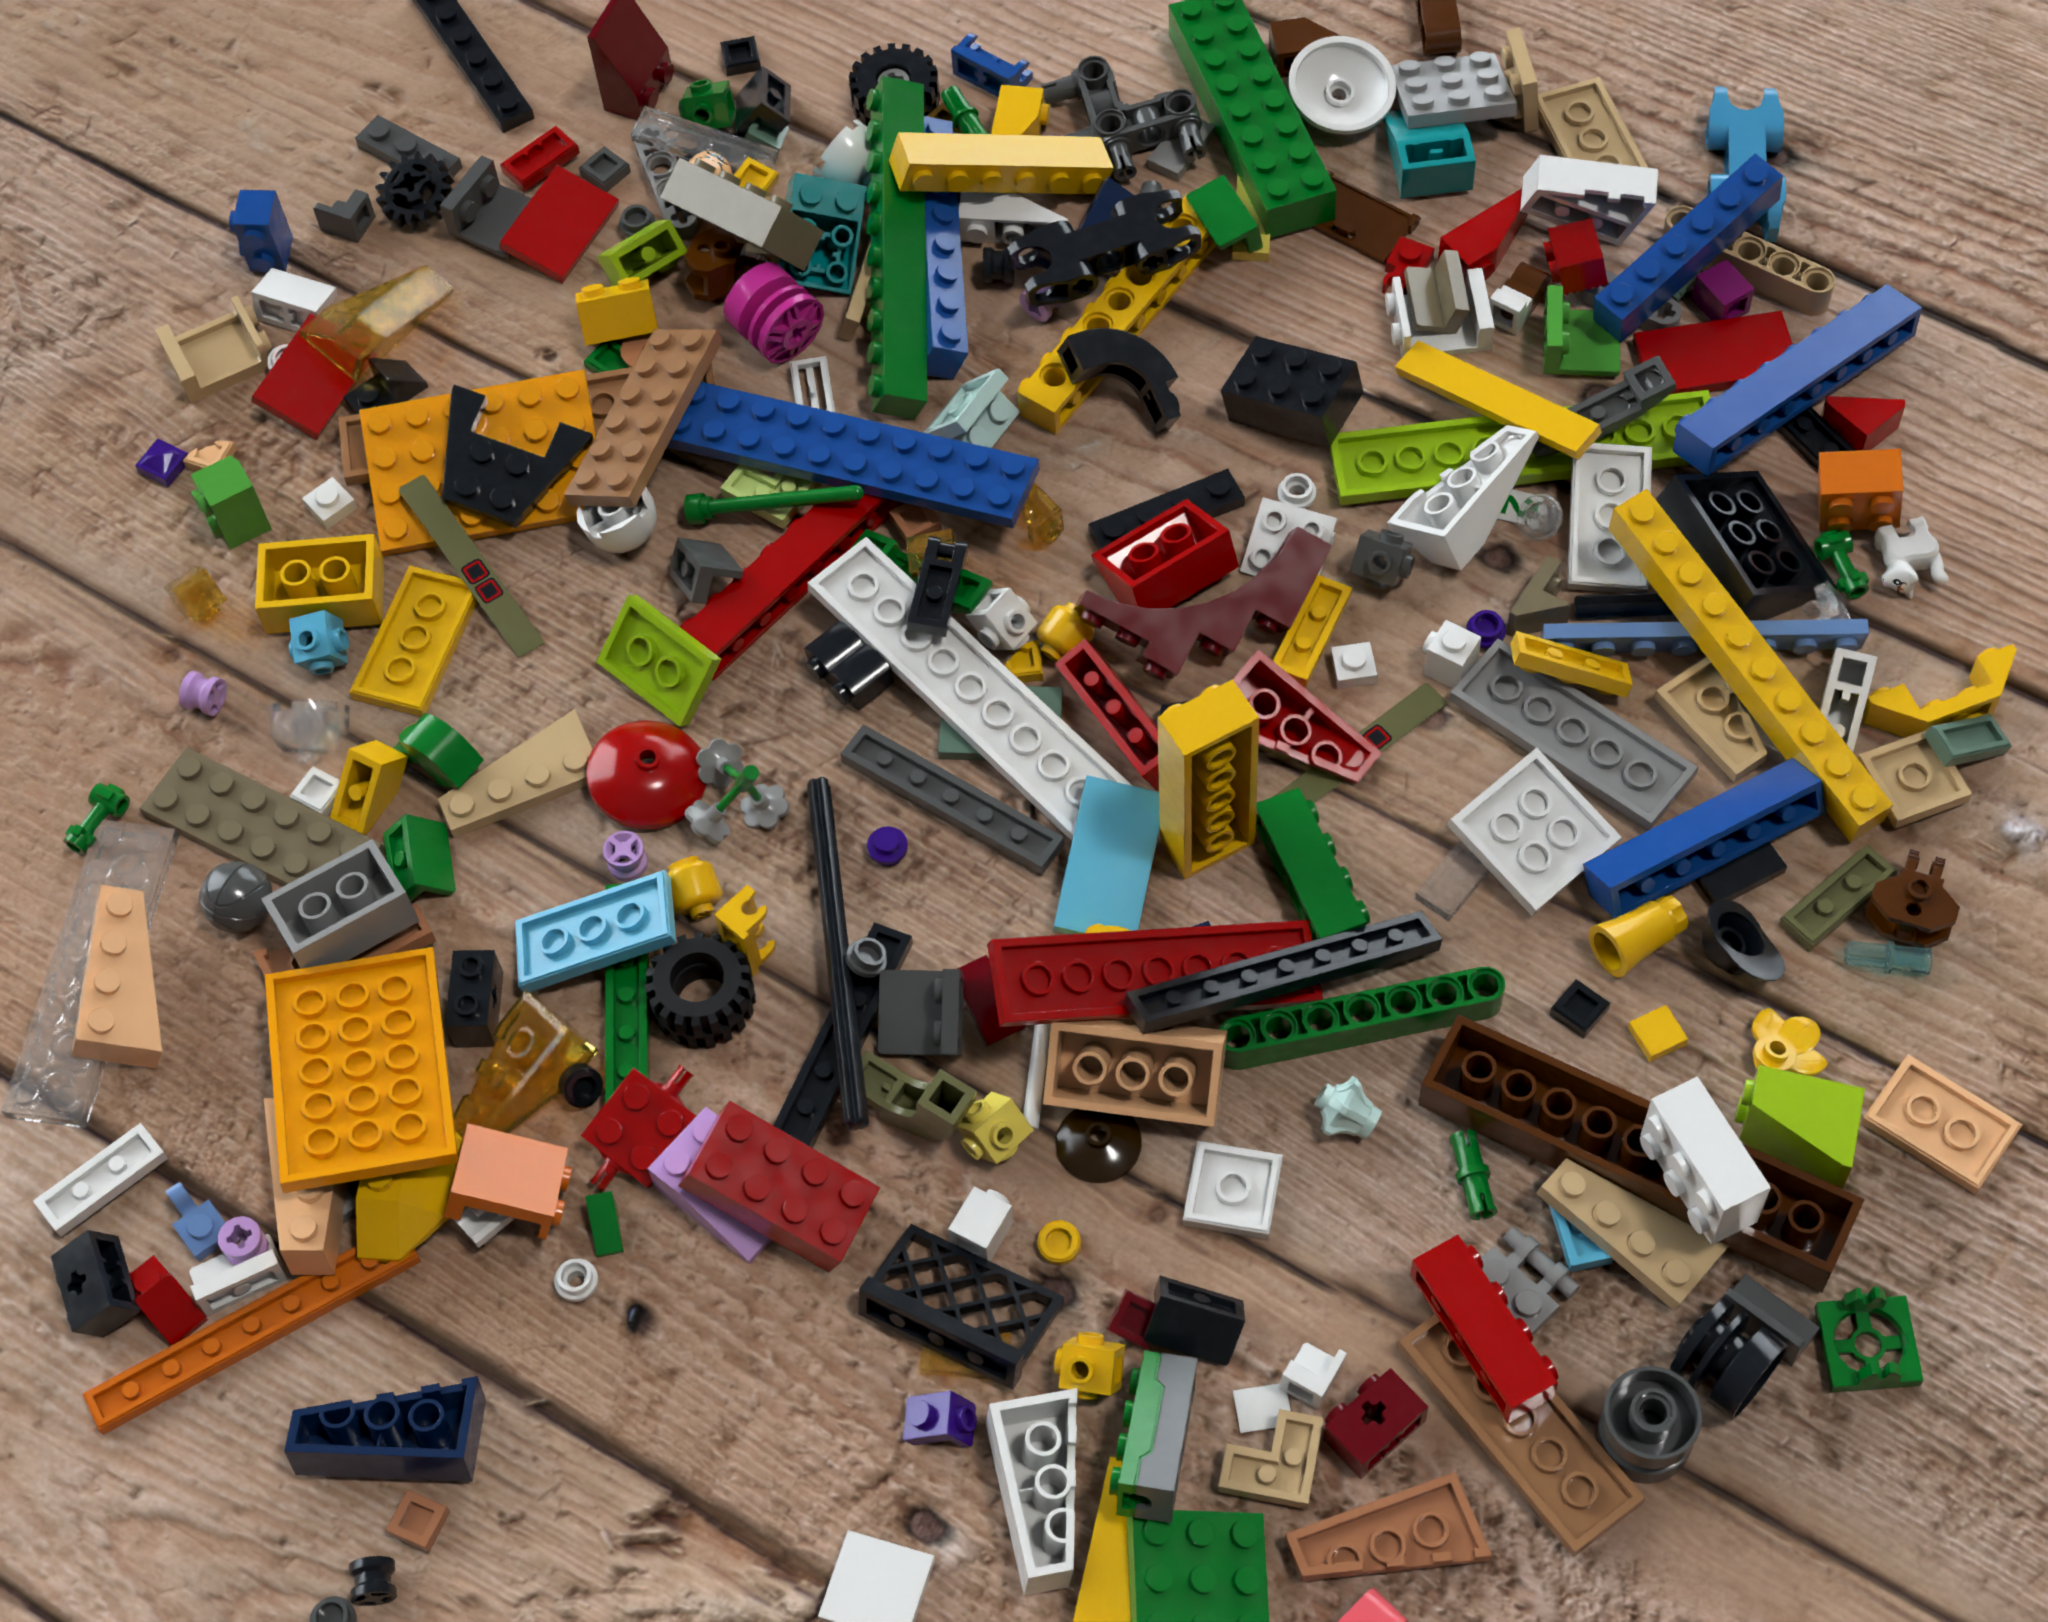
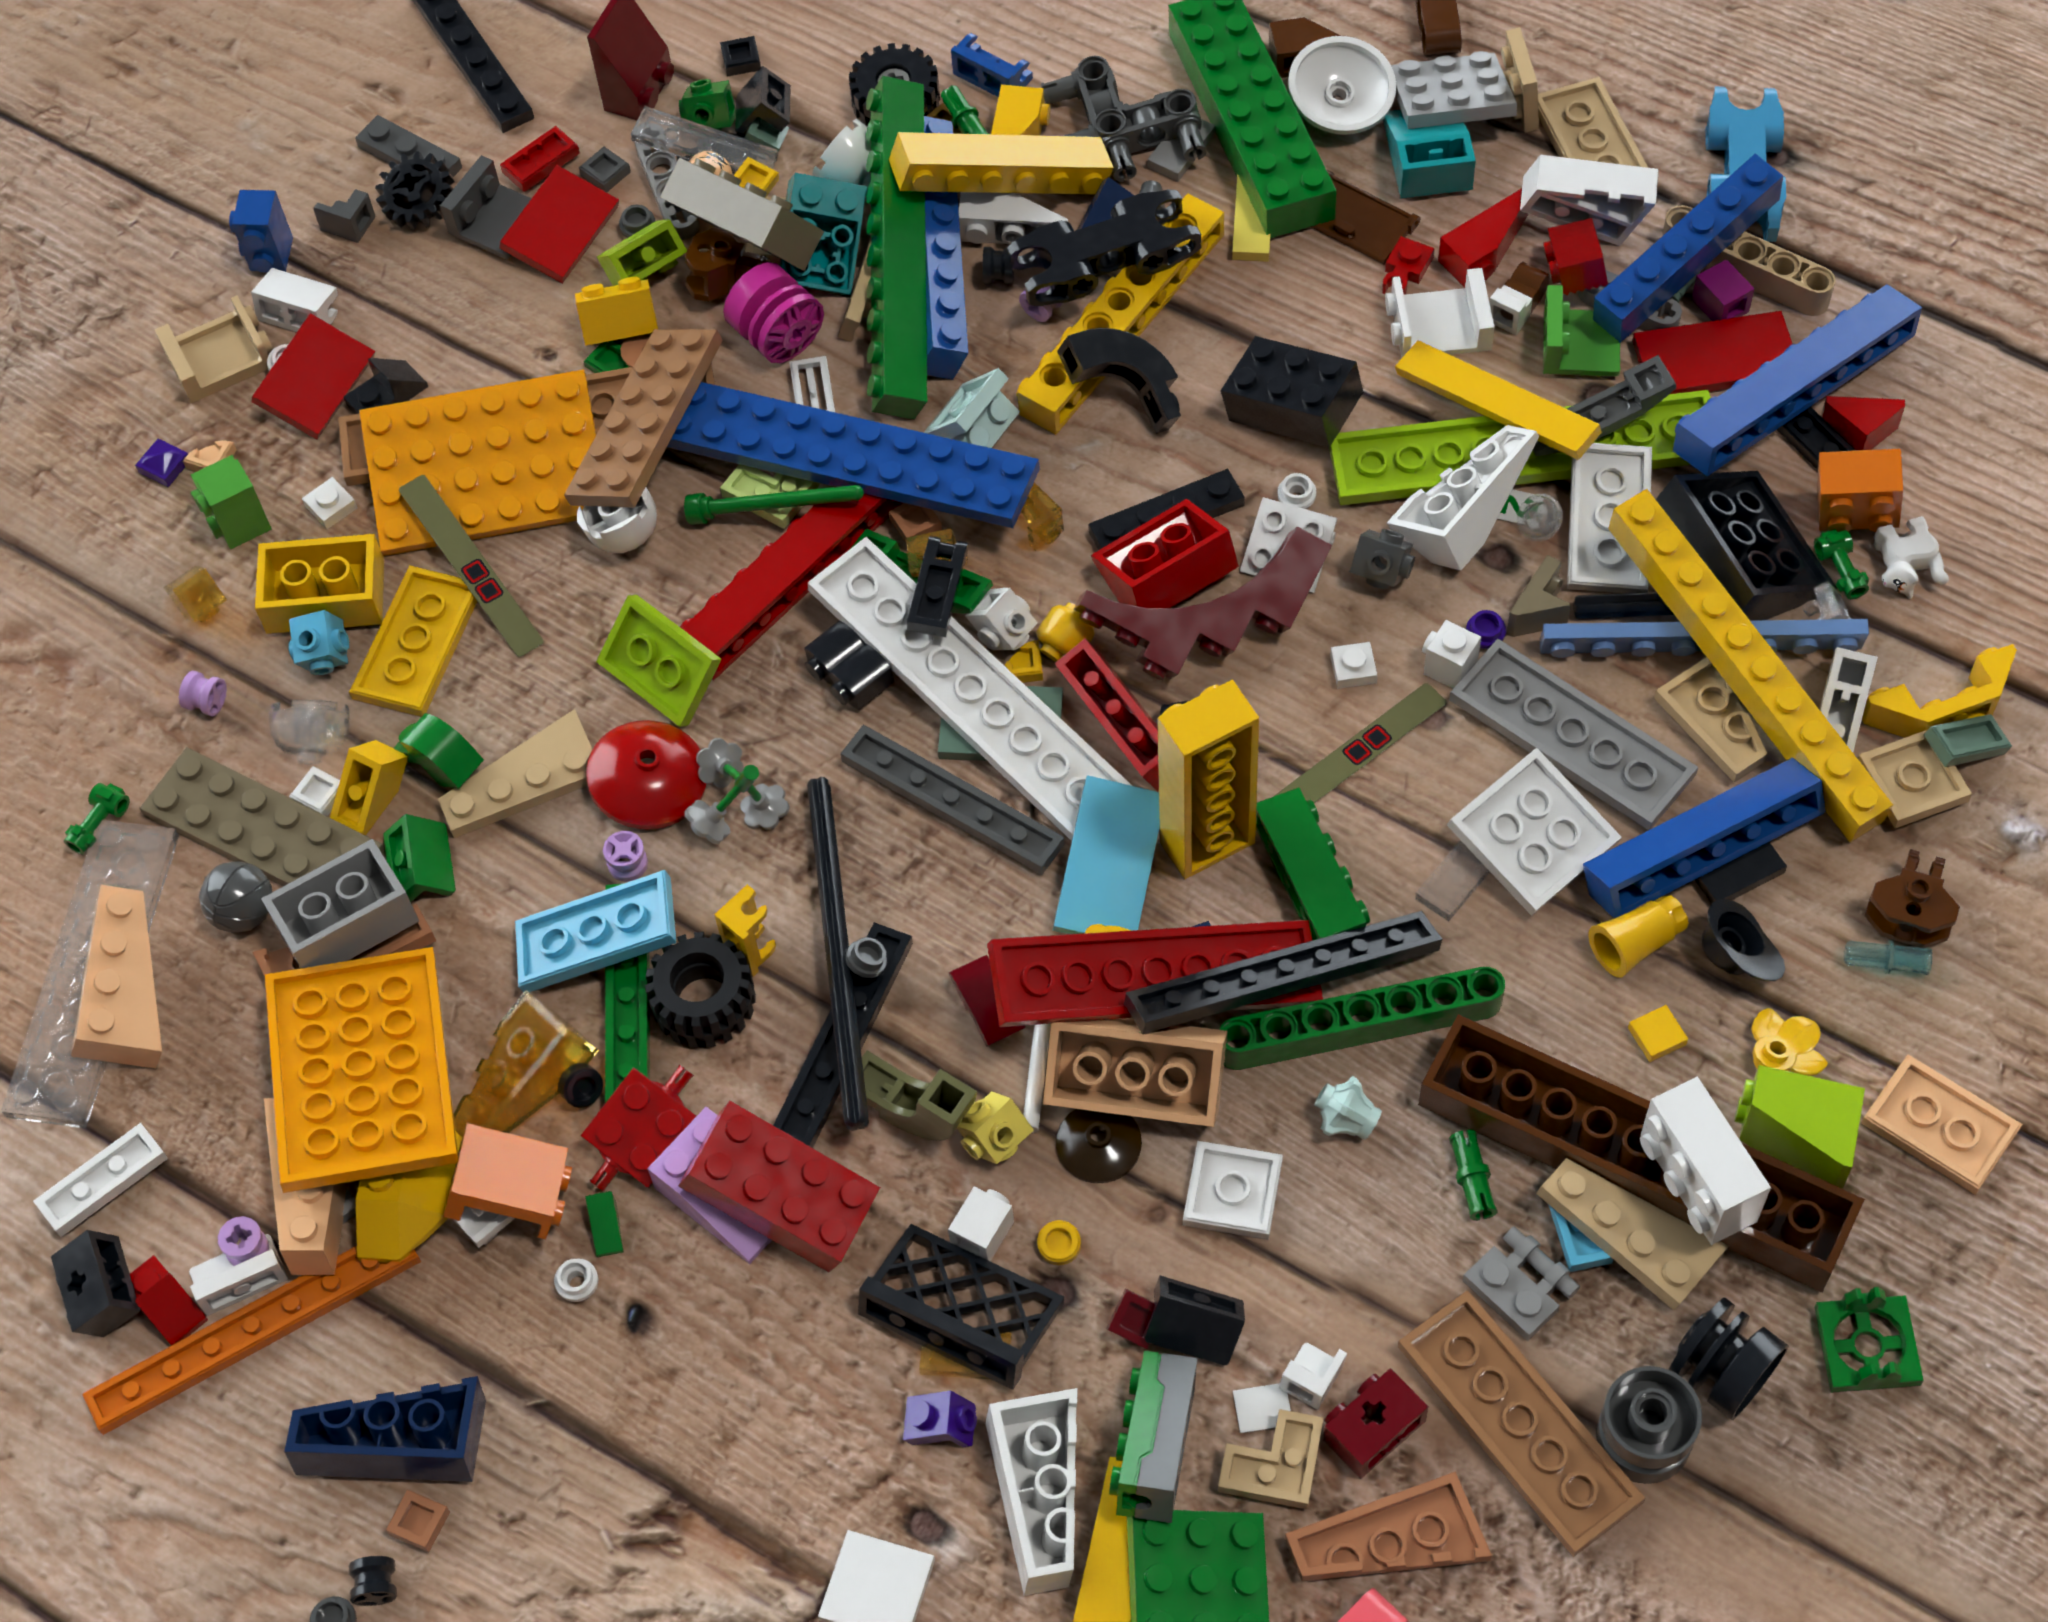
medium blue plate [165,1181,225,1262] -> none
clear yellow wedge [299,265,454,382] -> none
black wing [442,384,594,528] -> none
black brick [445,950,504,1048] -> none
dark grey panel [668,537,744,604] -> none
yellow head [668,856,723,920] -> none
dark purple plate [867,826,908,866] -> none
dark grey bracket [878,969,964,1056] -> none
yellow brick [1054,1332,1126,1400] -> none
green panel [1186,174,1263,254] -> none
red wedge [1233,649,1382,784] -> none
yellow plate [1273,575,1353,688] -> none
dark tan panel [1404,250,1470,334] -> none
red brick [1410,1235,1559,1424] -> none
yellow plate [1510,631,1633,698] -> none
black tile [1549,979,1611,1039] -> none
dark grey panel [1724,1274,1820,1367] -> none
olive tile [1779,844,1898,952] -> none

